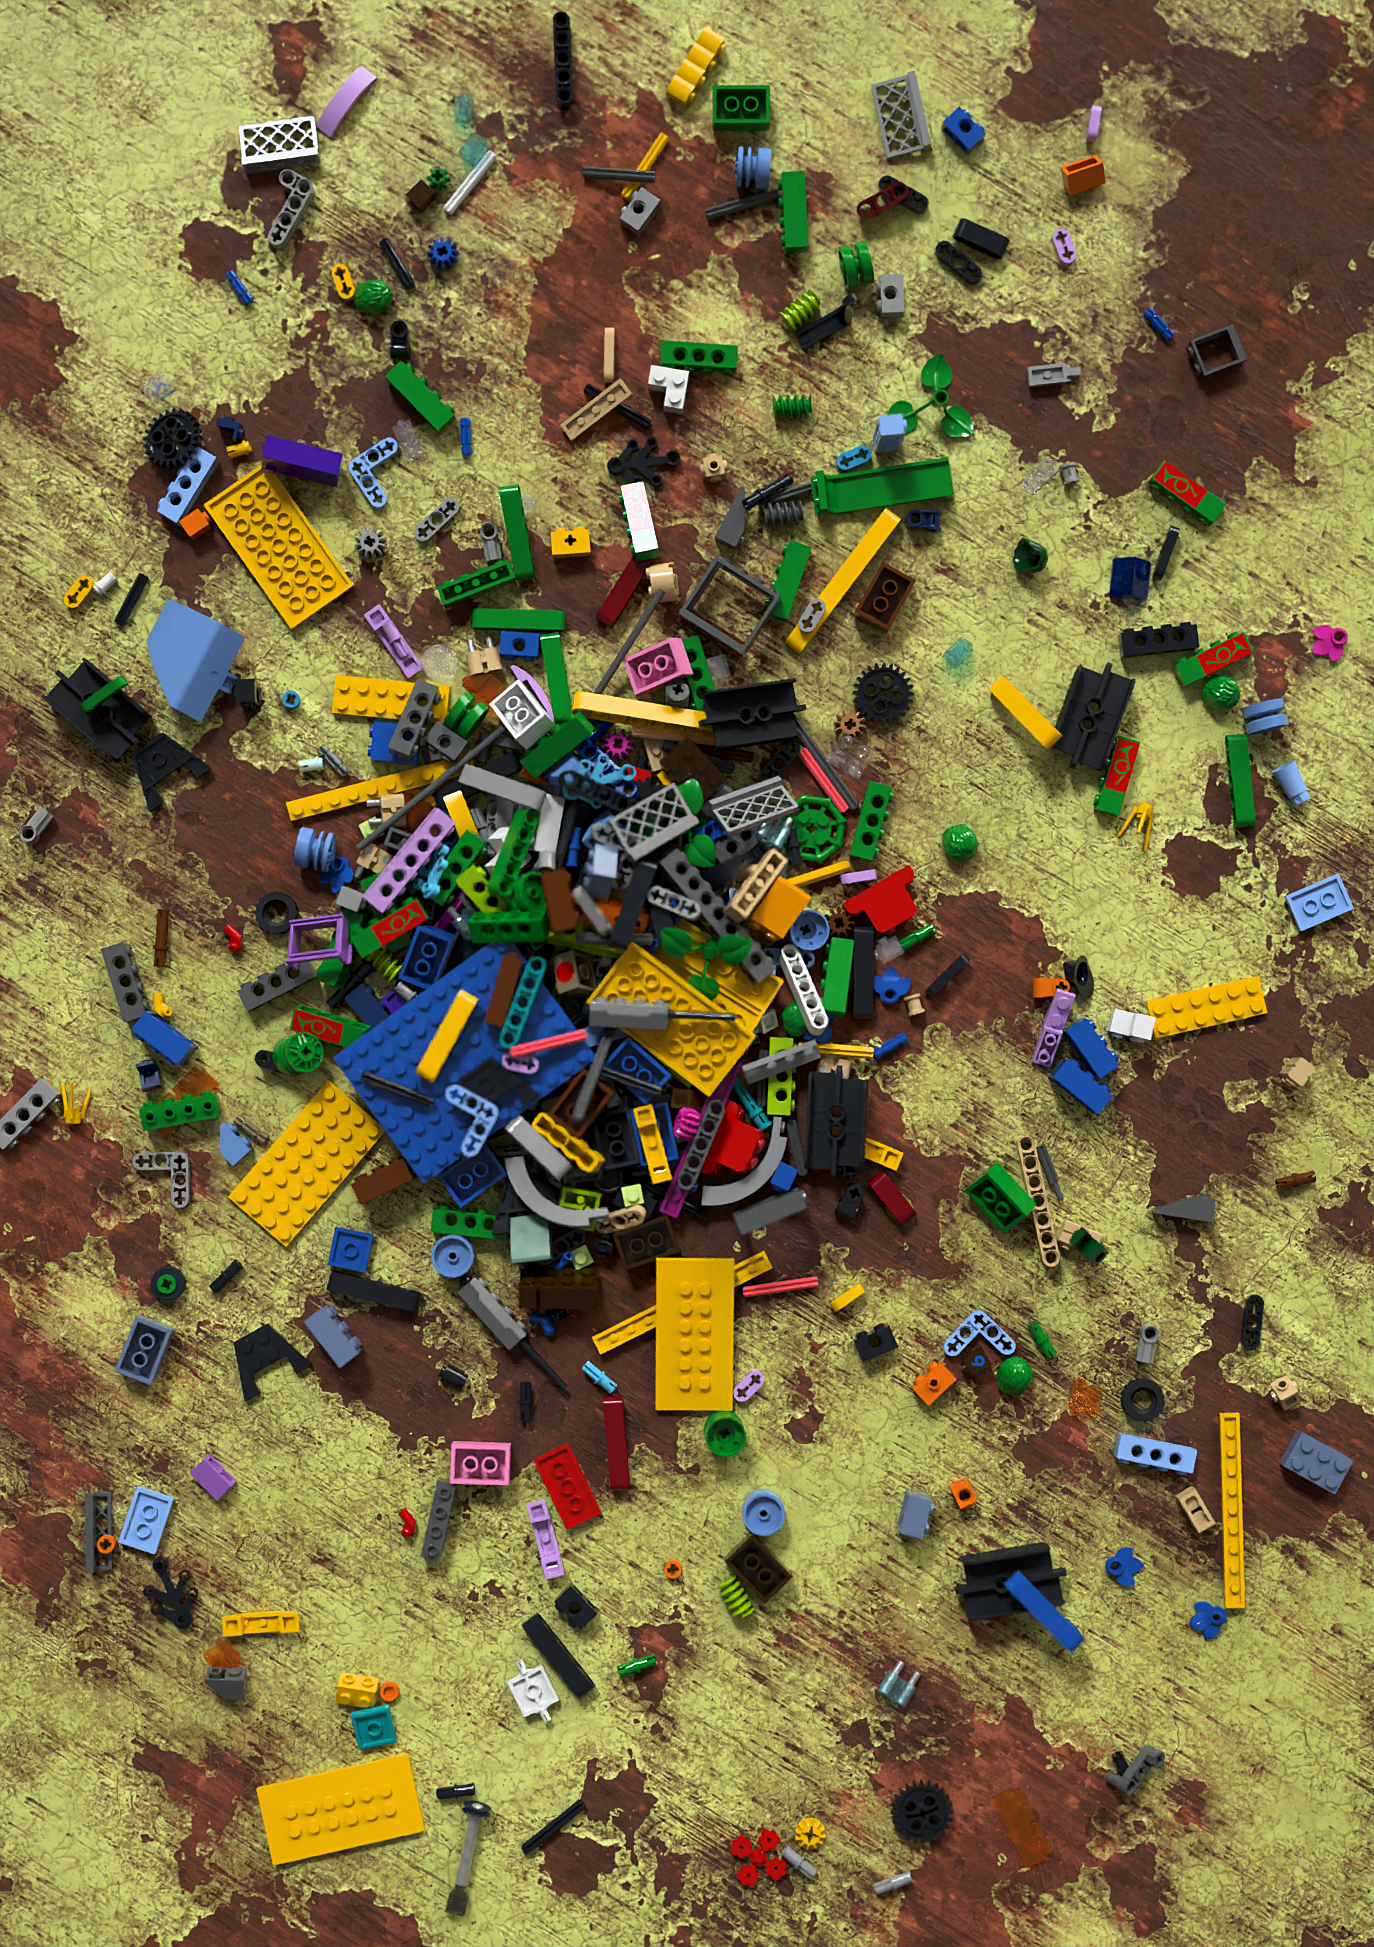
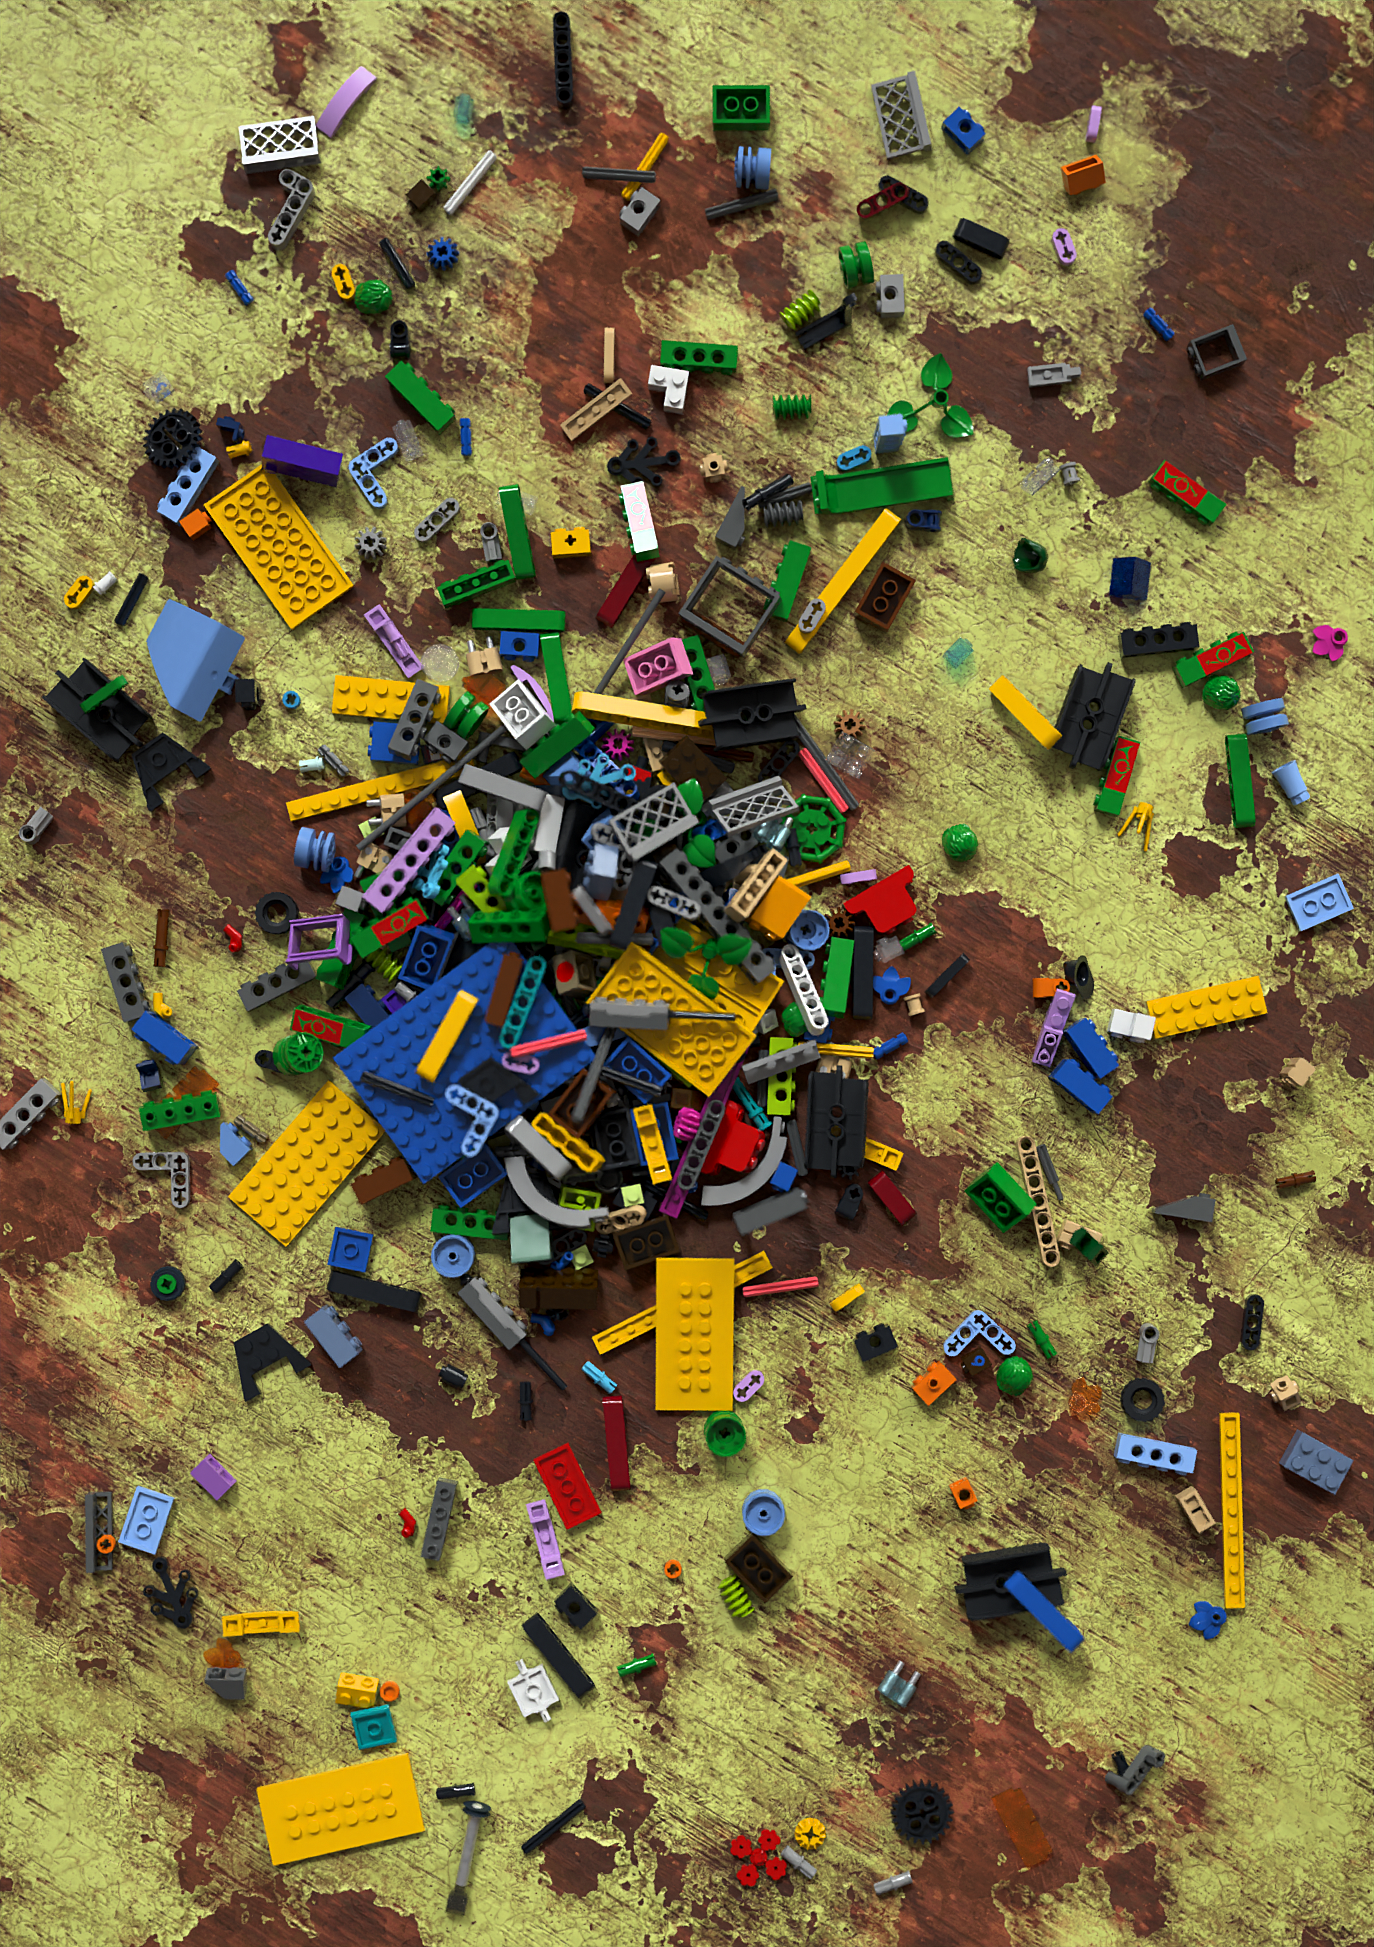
sand blue brick [114,1314,176,1385] -> none
bright pink brick [450,1441,511,1485] -> none
clear light blue brick [459,133,489,168] -> none
blue pin [565,827,582,867] -> none
yellow brick [666,27,726,107] -> none
green brick [778,171,808,253] -> none
green brick [849,781,894,862] -> none
black gear [852,662,914,725] -> none
sand blue brick [897,1489,934,1539] -> none
blue plate [1105,1547,1144,1586] -> none
black beam [1152,525,1180,580] -> none

